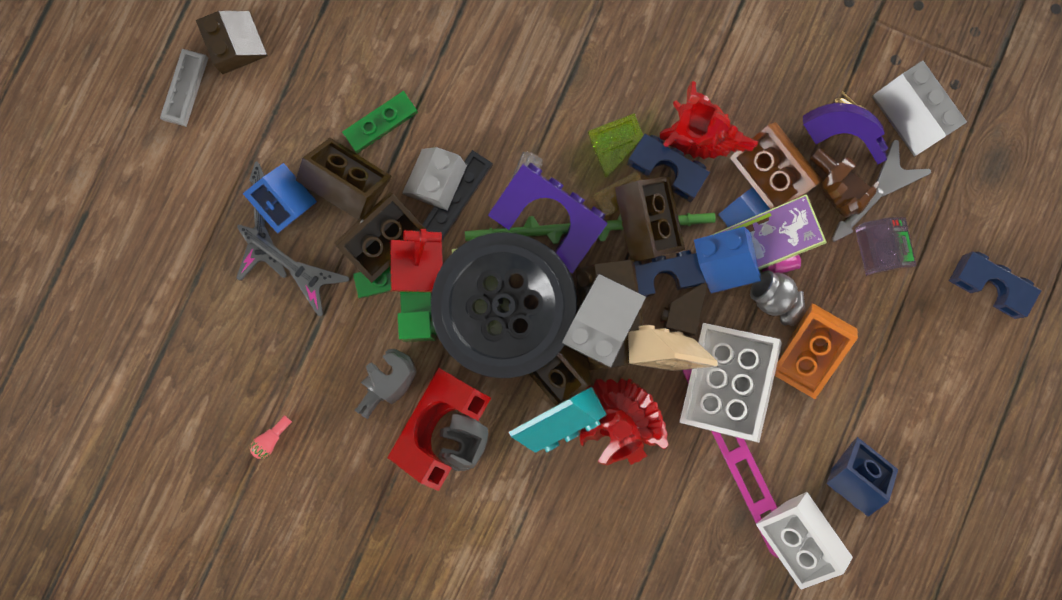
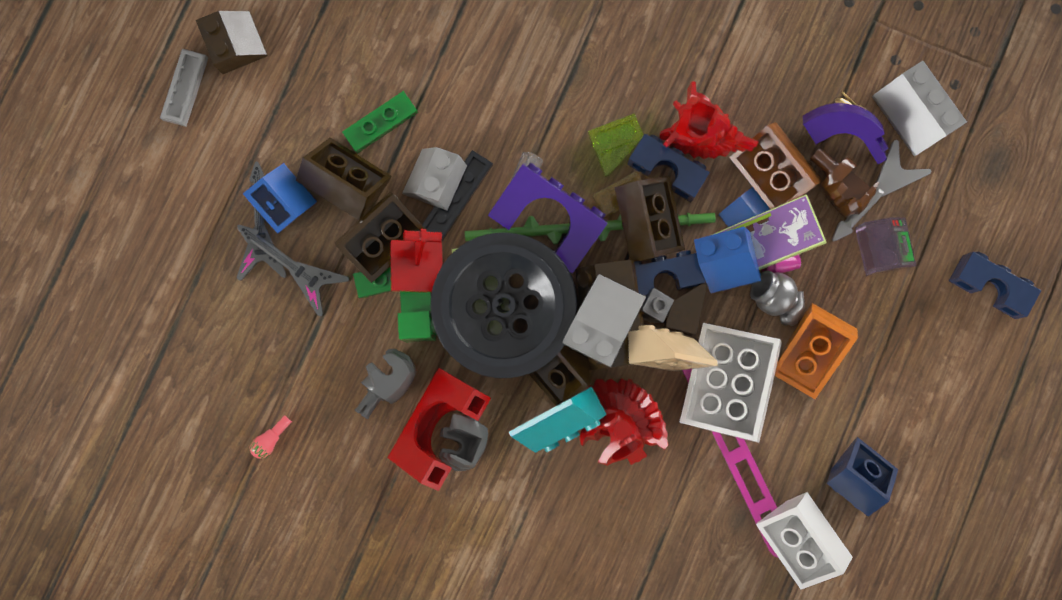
none -> flat silver bracket [641,288,674,323]

